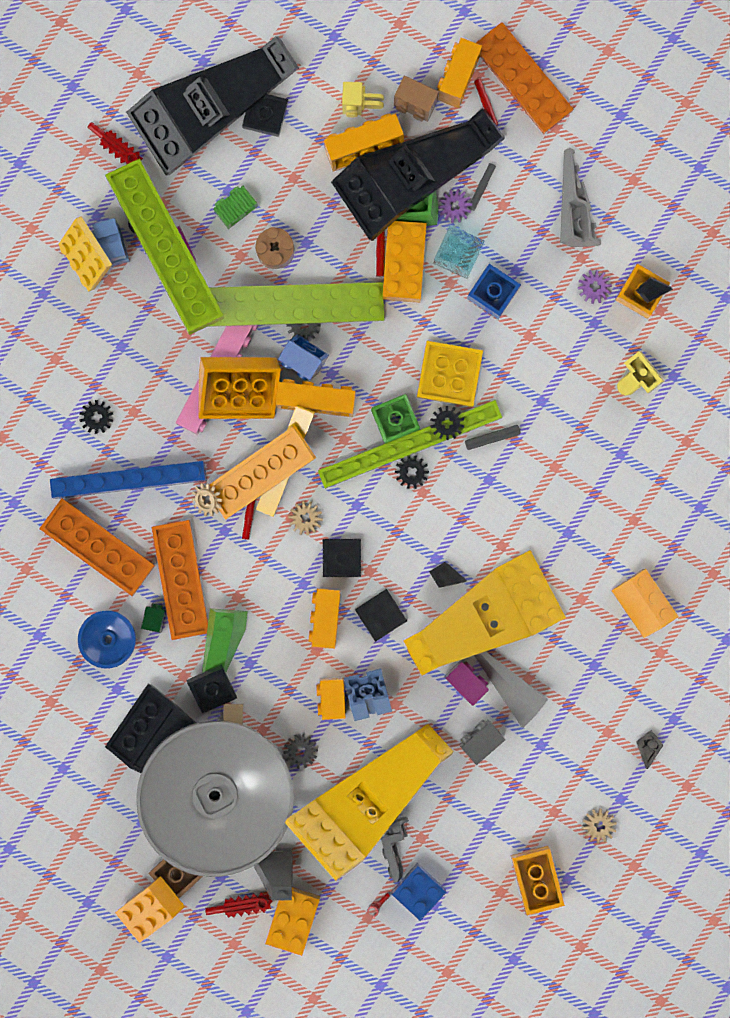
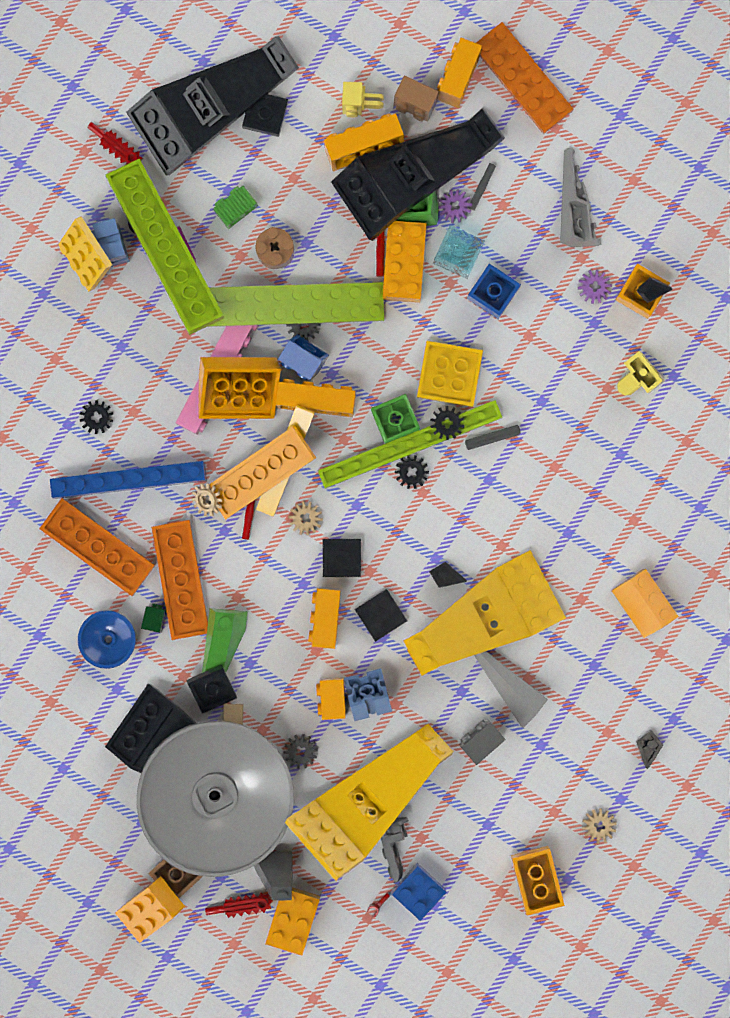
magenta brick [444,661,489,706] -> none
red piece [474,79,498,126] -> none

